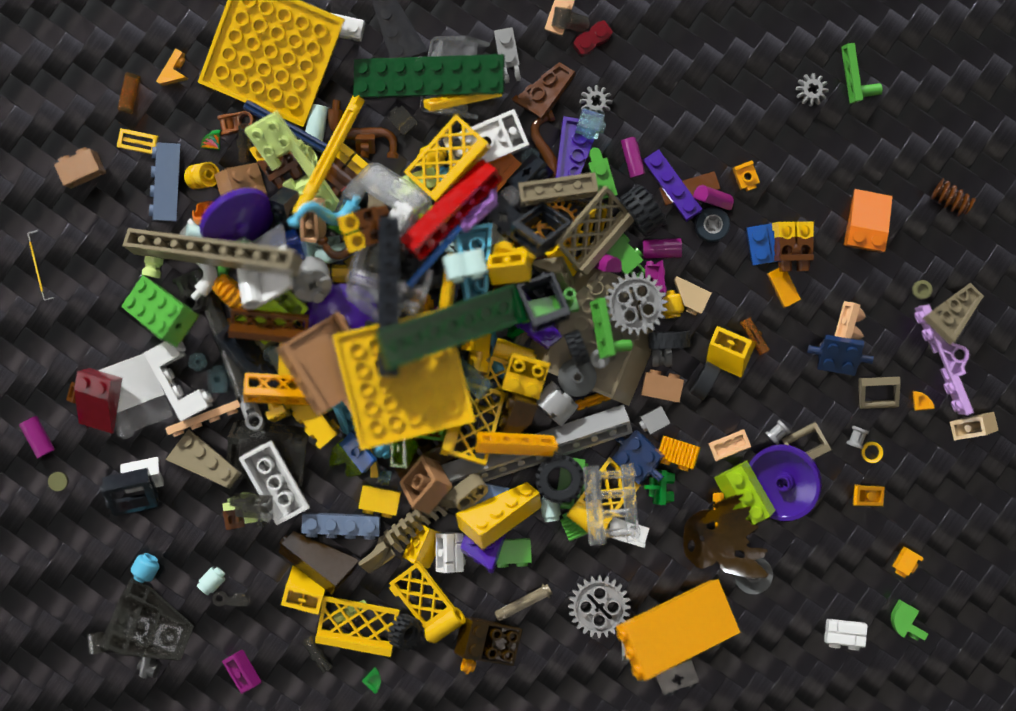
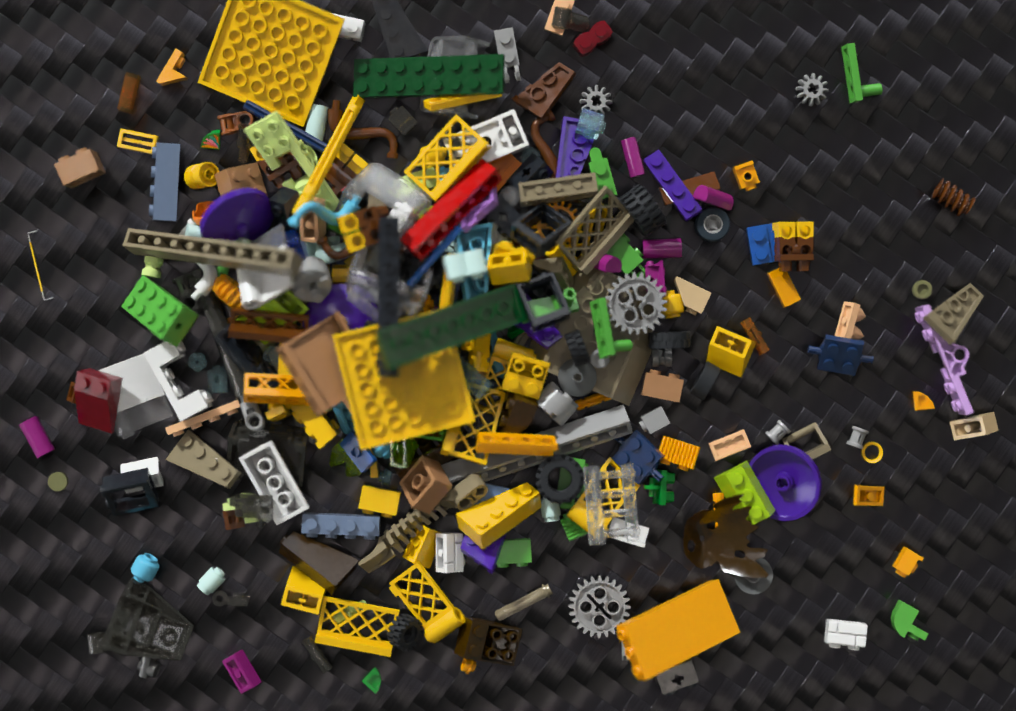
reddish brown tile [355,134,376,158] -> none
orange slope [844,189,892,253] -> none
dark tan tile [858,377,900,409] -> none

